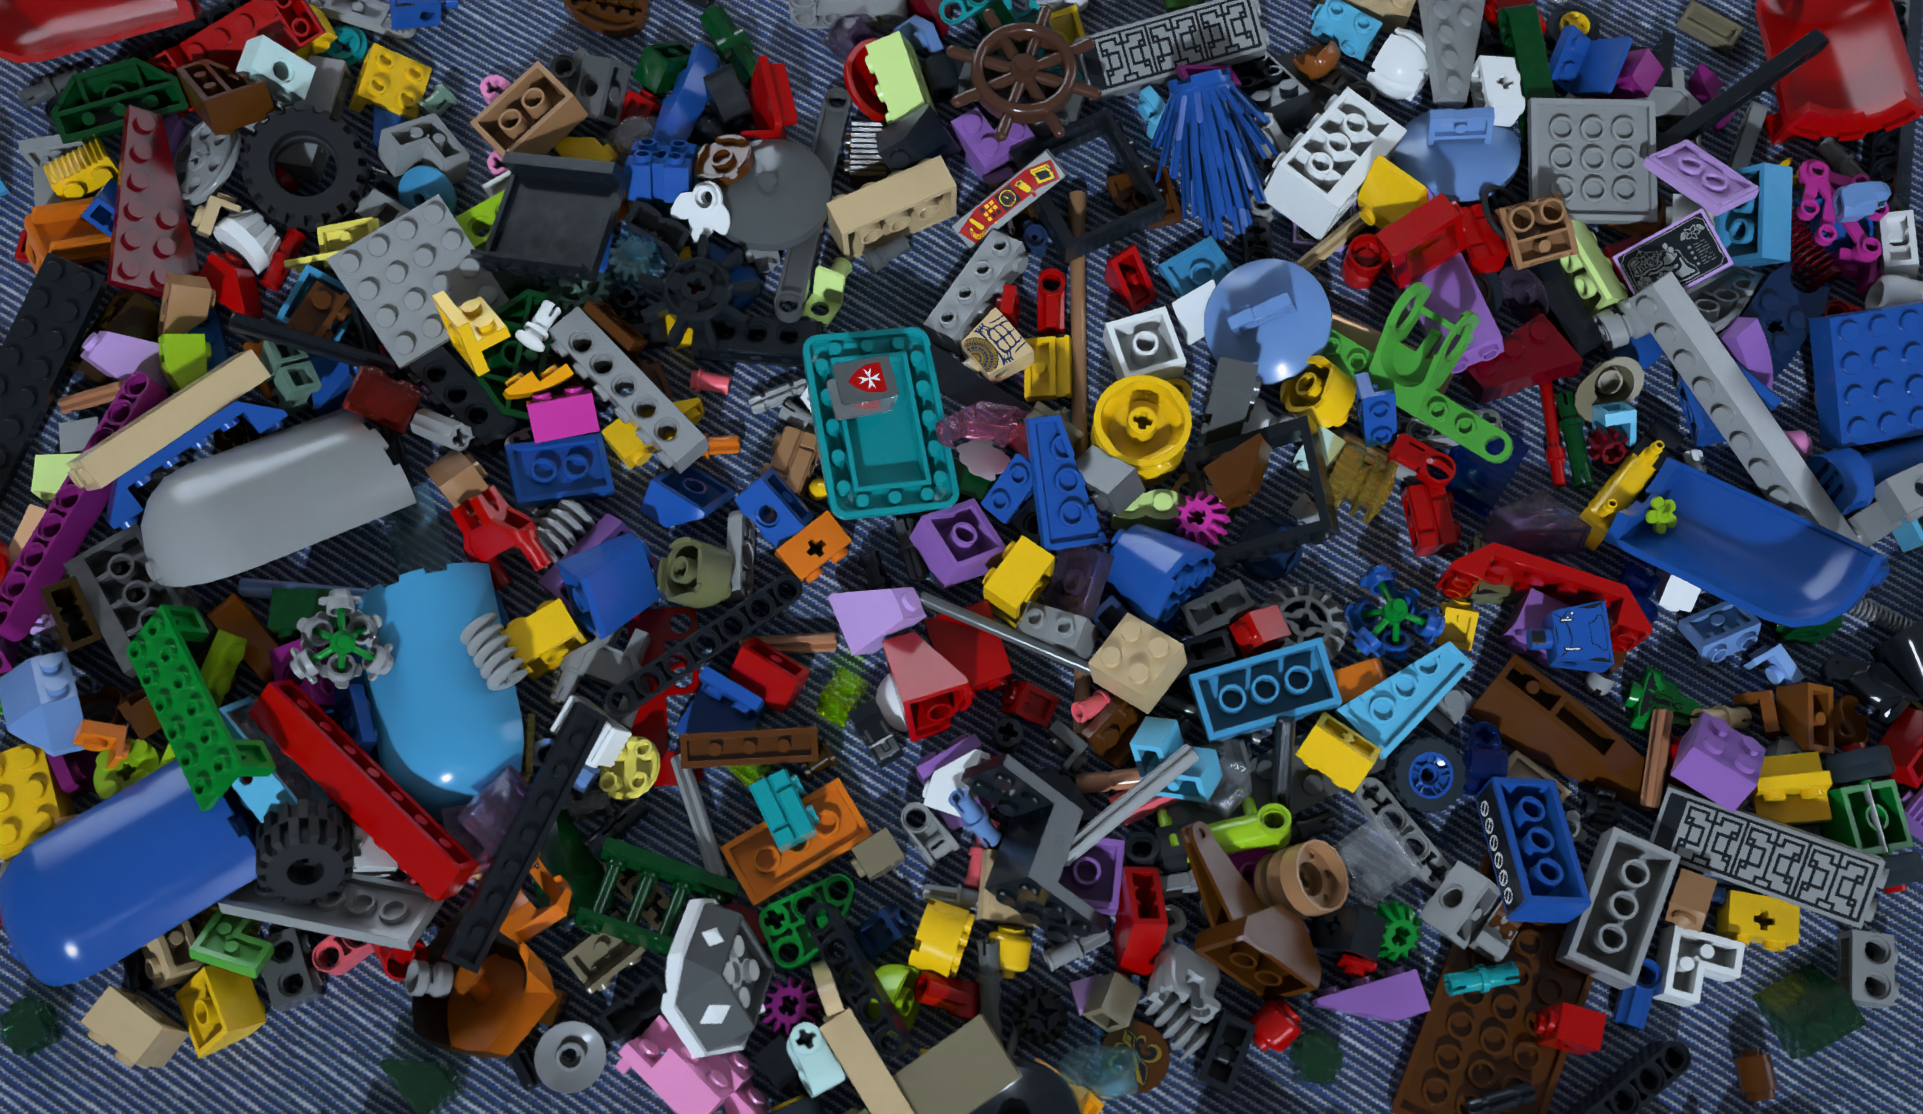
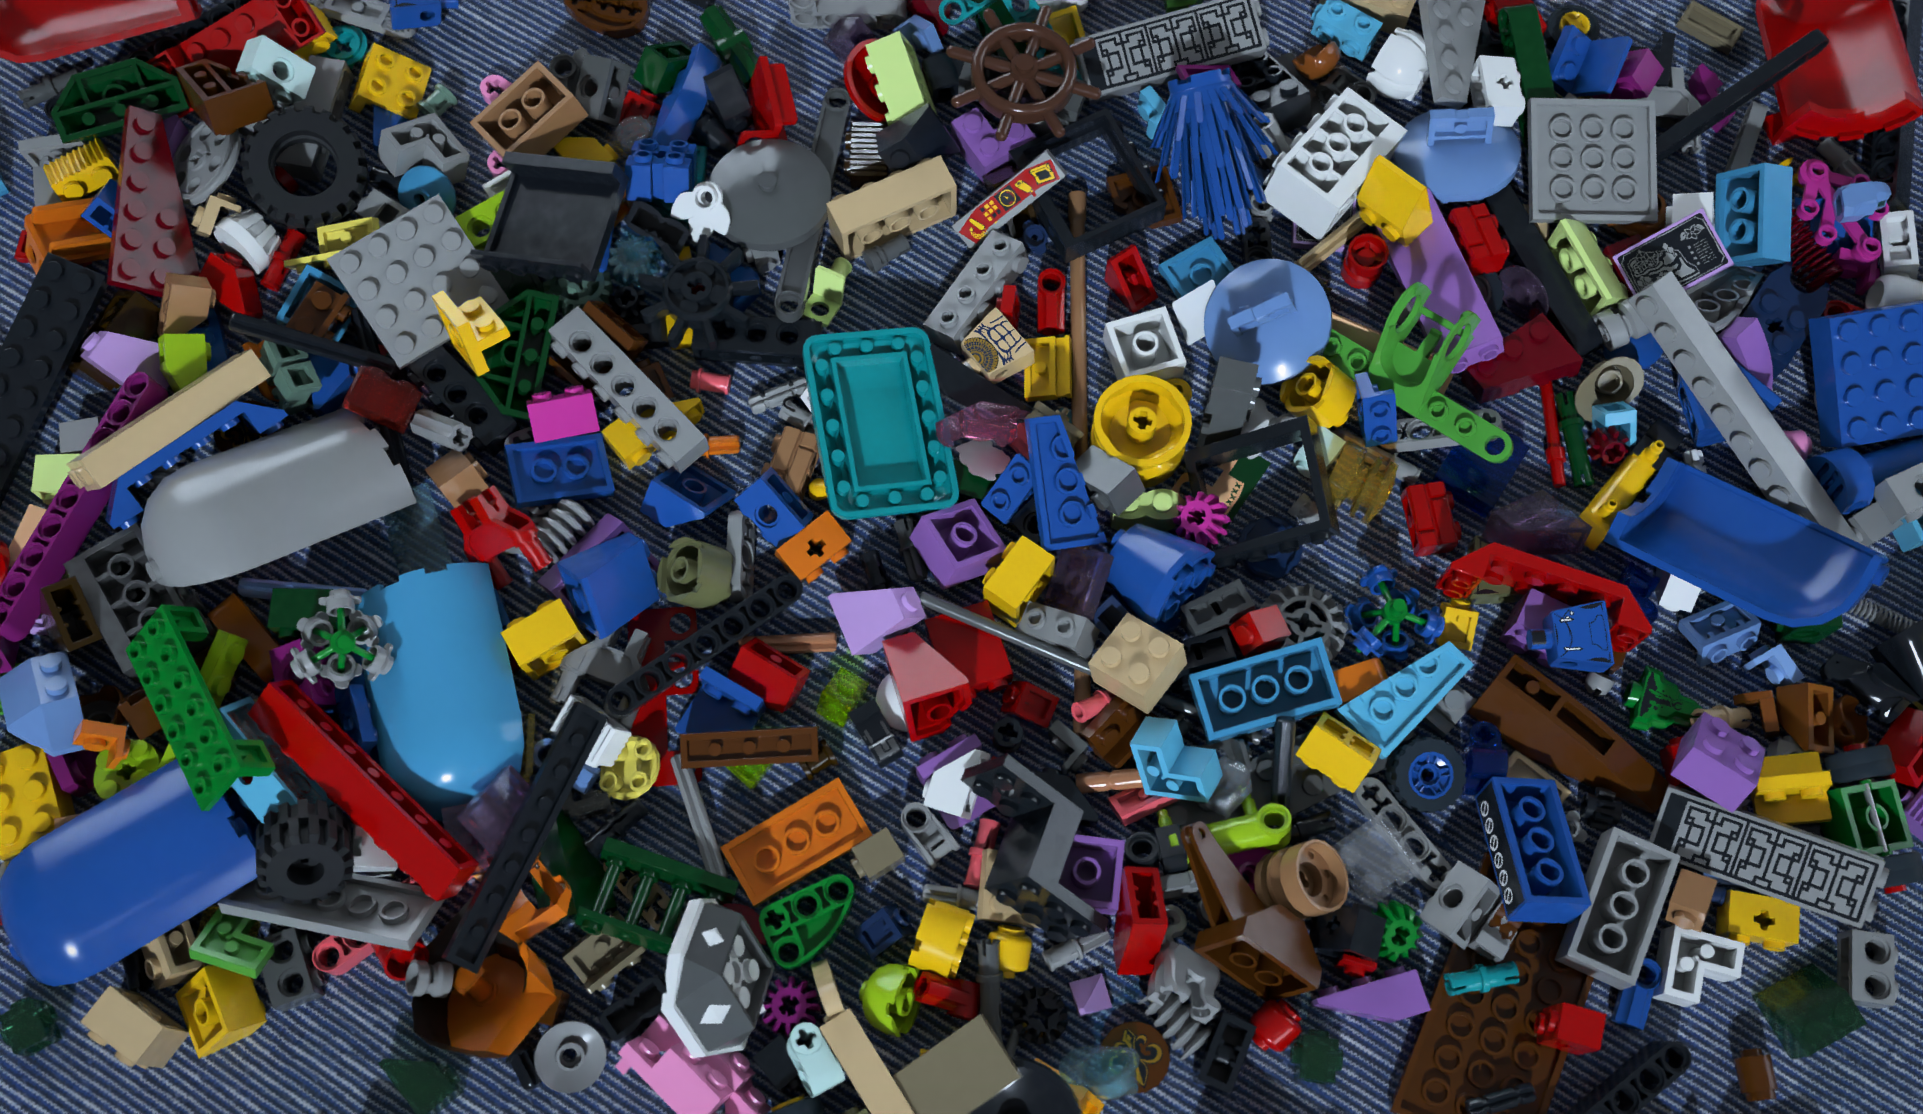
nougat axle [57,380,125,414] -> none
light grey piece [460,612,529,691] -> none
light orange slope [502,363,574,400] -> none
white pin [515,300,561,352] -> none
reddish brown tile [693,134,755,188] -> none
teal brick [749,768,820,853] -> none
black beam [805,903,910,1058] -> none
piece [826,355,899,421] -> none
medium blue pin [949,787,1002,848] -> none
light grey axle [1065,744,1199,866] -> none
dark tan brick [1082,971,1142,1033] -> none
reddish brown slope [1203,433,1272,509] -> none
red window [1375,193,1467,289] -> none
red piece [1386,433,1456,489] -> none
black piece [1481,185,1519,241] -> none
medium nougat slope [1495,192,1579,271] -> none
nougat axle [1640,709,1674,809] -> none
lavender tile [1642,139,1760,216] -> none
lime plant [1646,496,1677,534] -> none

